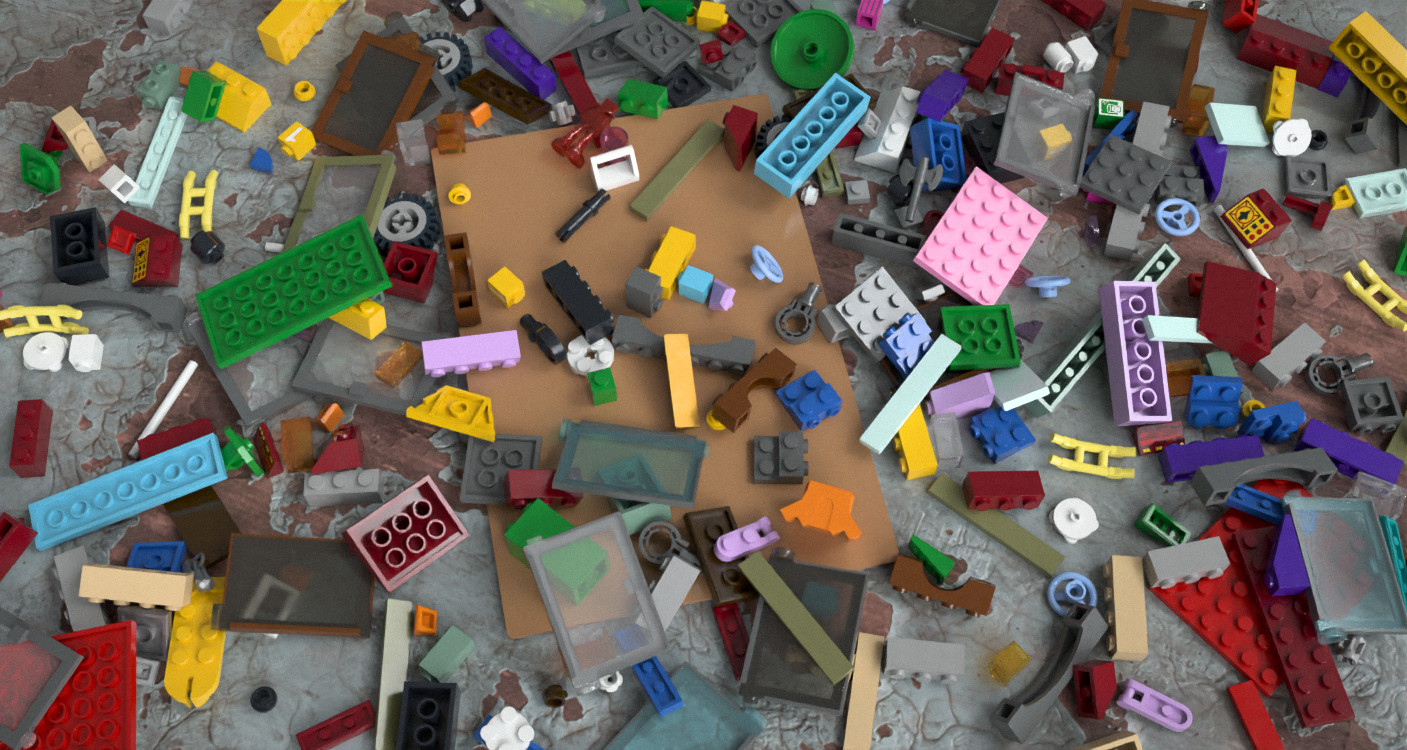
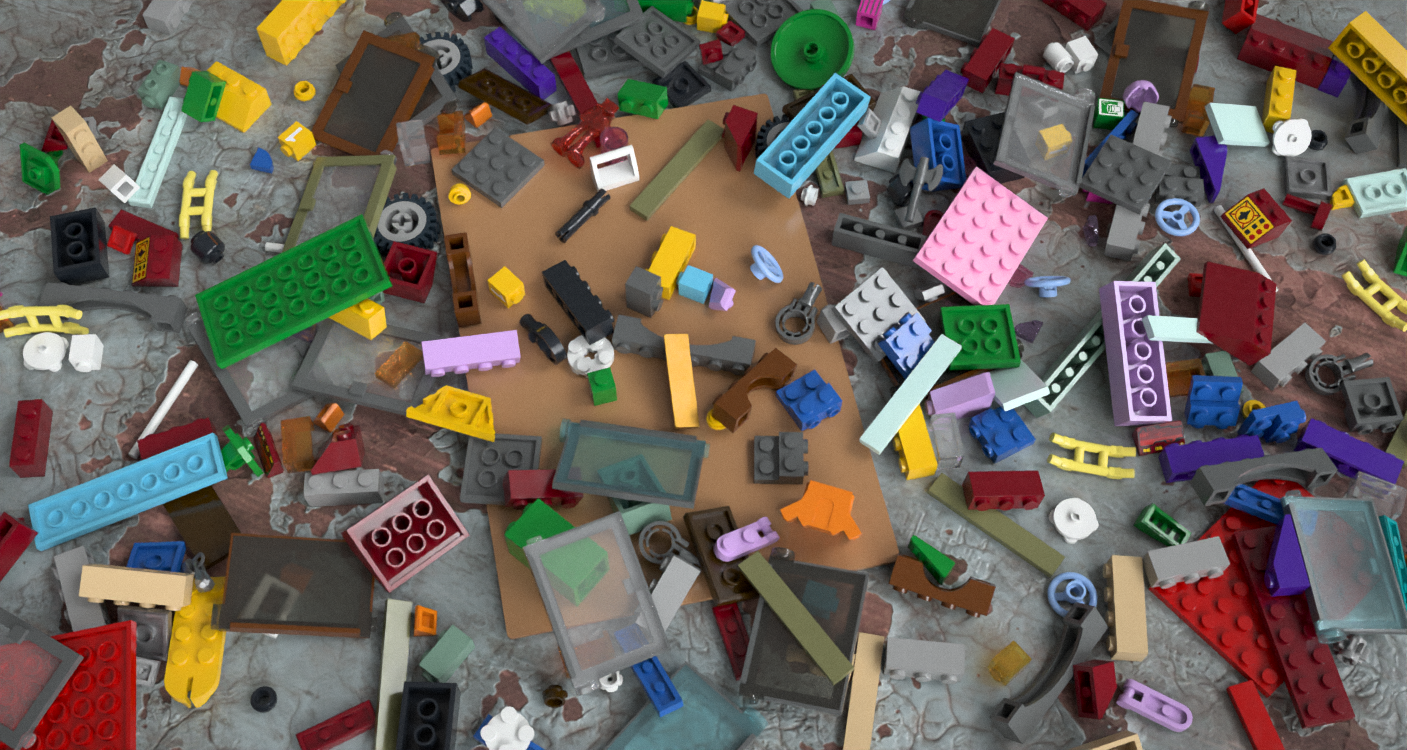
none -> dark grey plate [451,128,545,208]
none -> lavender hair [1123,80,1159,113]
none -> black plate [1313,233,1336,255]

